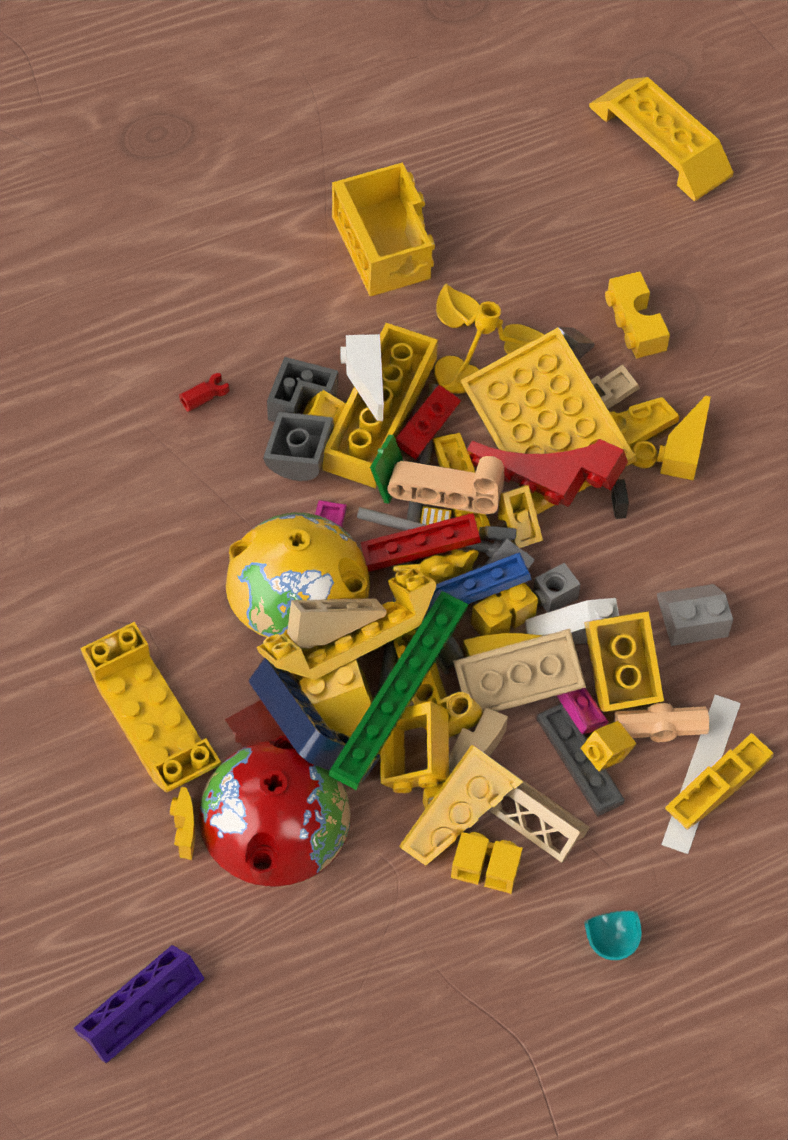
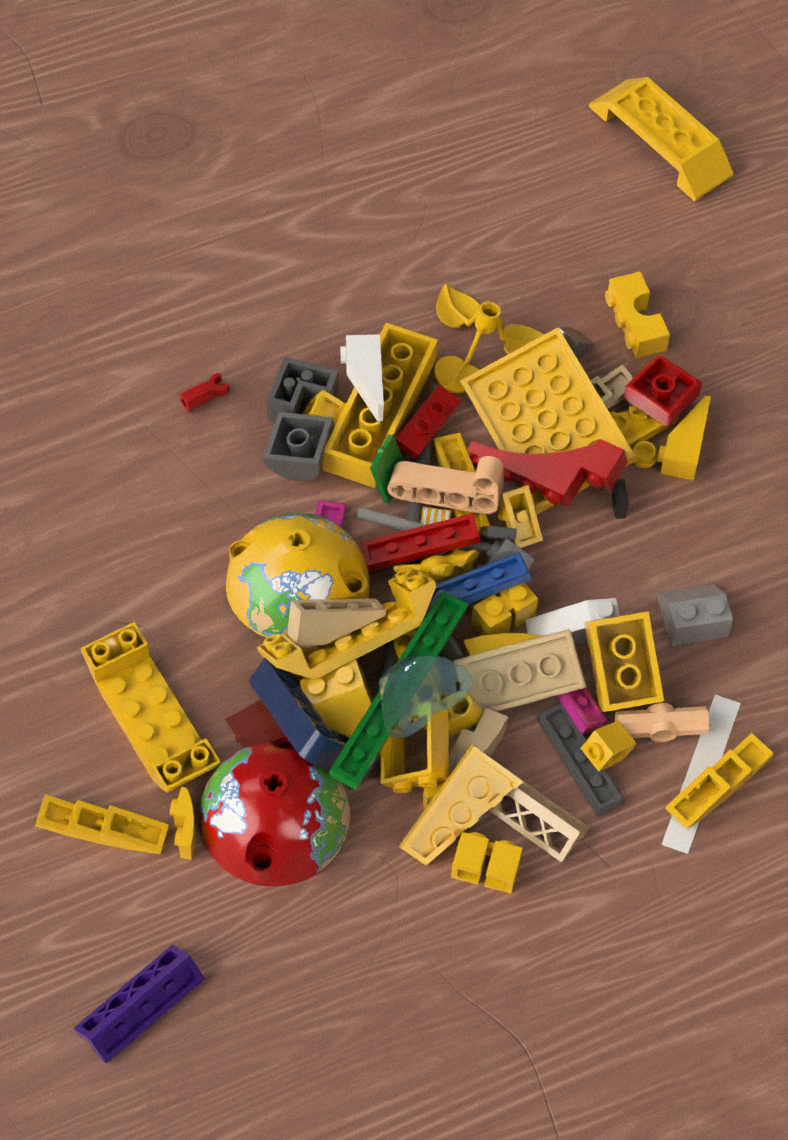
yellow piece [332,162,435,297] -> none
light grey brick [532,563,581,613] -> none
teal helmet [584,910,642,960] -> none
none -> yellow slope [35,794,169,855]
none -> clear light blue piece [379,655,473,738]
none -> red brick [624,354,702,426]

